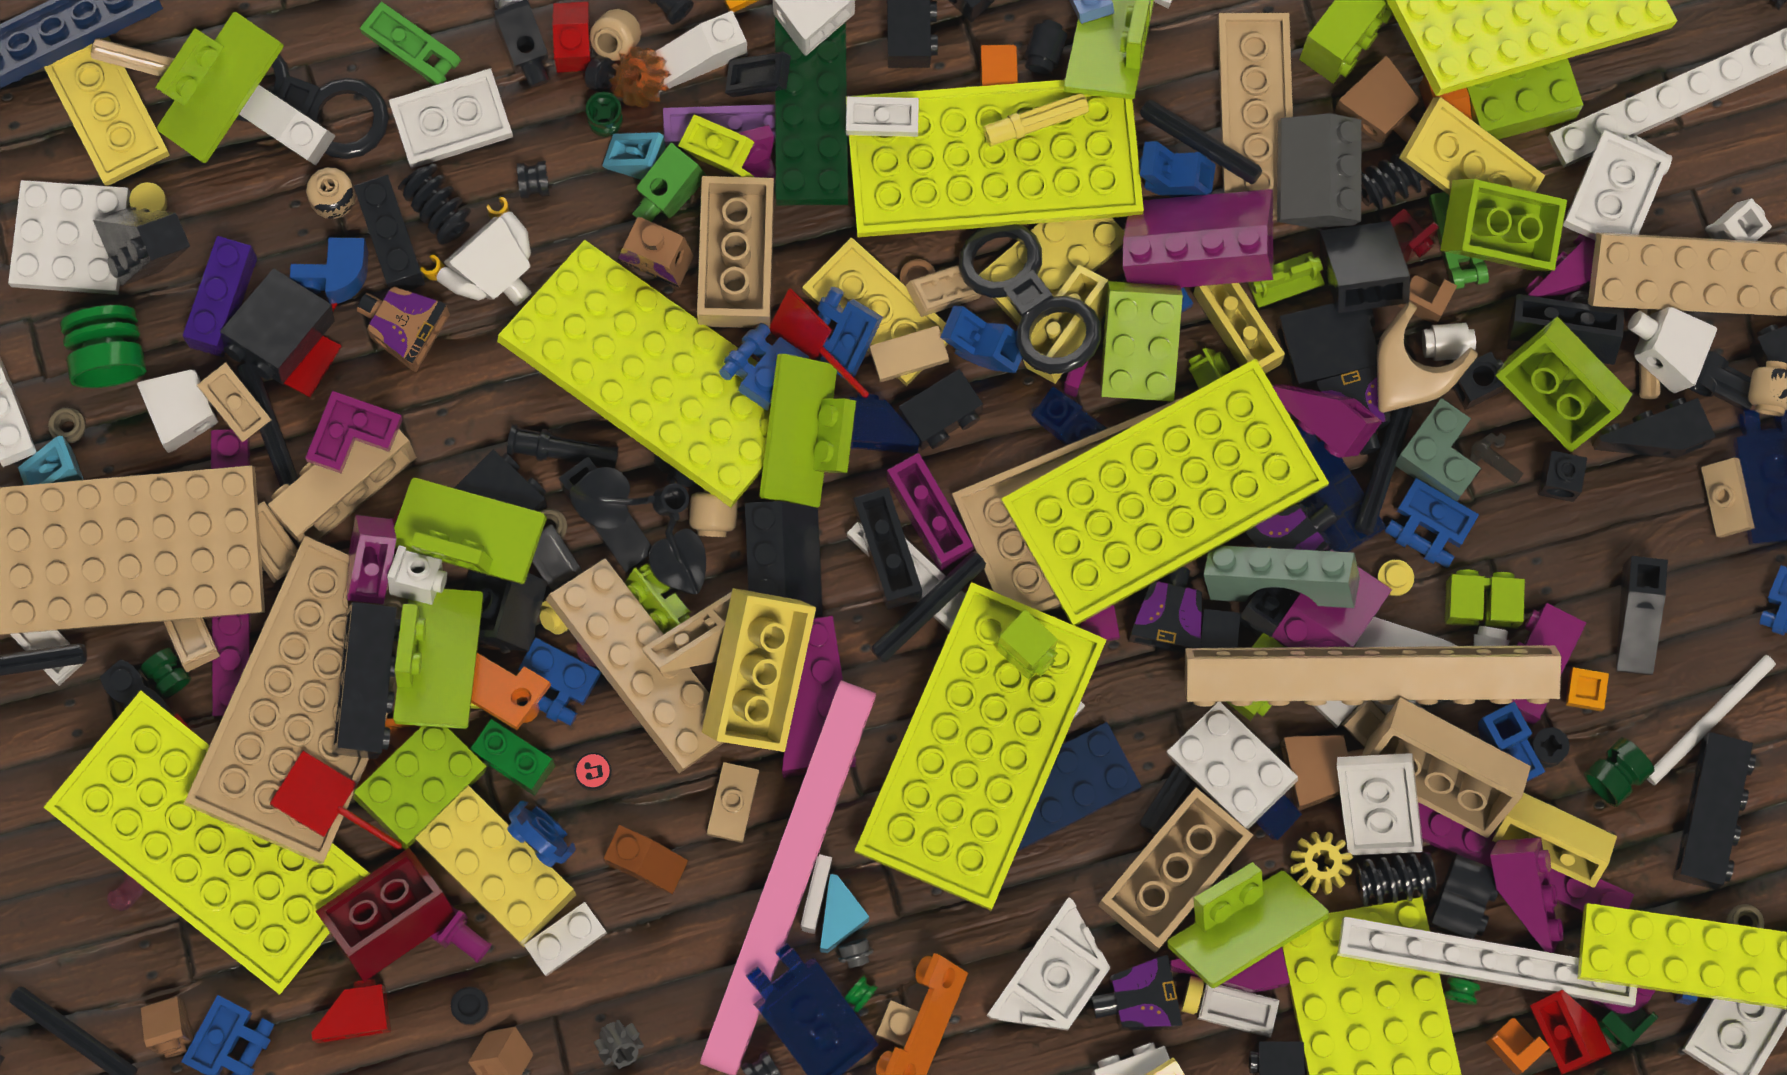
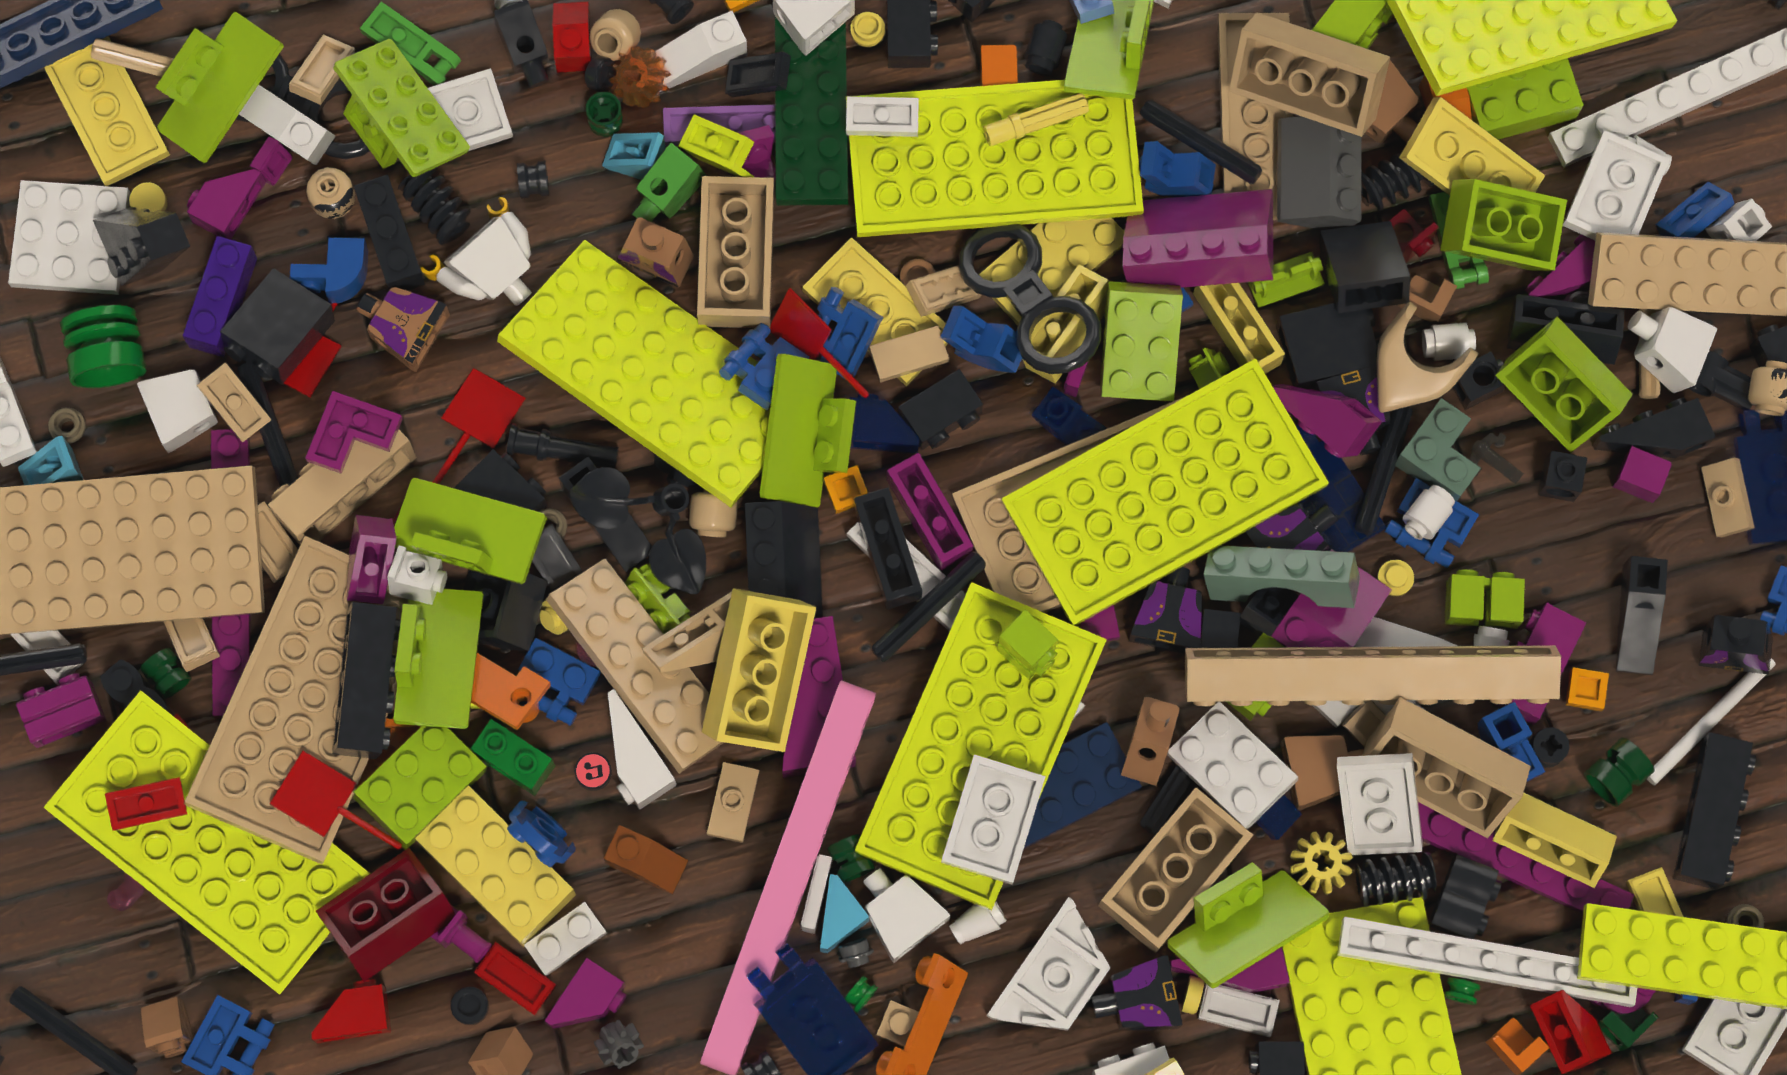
magenta slope [1490,837,1563,953] -> none
none -> magenta brick [16,673,107,748]
none -> red plate [105,777,188,831]
none -> magenta slope [187,169,266,240]
none -> magenta tile [250,137,292,186]
none -> tan tile [289,34,355,105]
none -> lime bracket [333,39,470,177]
none -> red piece [433,368,526,484]
none -> red tile [474,942,557,1016]
none -> magenta slope [545,958,627,1029]
none -> white slope [608,689,676,810]
none -> light orange plate [823,465,868,514]
none -> dark green wheel [827,834,875,883]
none -> light yellow plate [850,12,885,47]
none -> white torso [863,868,950,963]
none -> white plate [941,754,1046,885]
none -> white cone [949,902,1007,945]
none -> medium nougat torso [1121,697,1180,786]
none -> tan brick [1229,12,1390,137]
none -> white brick [1403,485,1455,540]
none -> magenta panel [1612,446,1672,503]
none -> light yellow tile [1626,867,1683,917]
none -> blue plate [1655,182,1735,238]
none -> black torso [1699,615,1773,675]

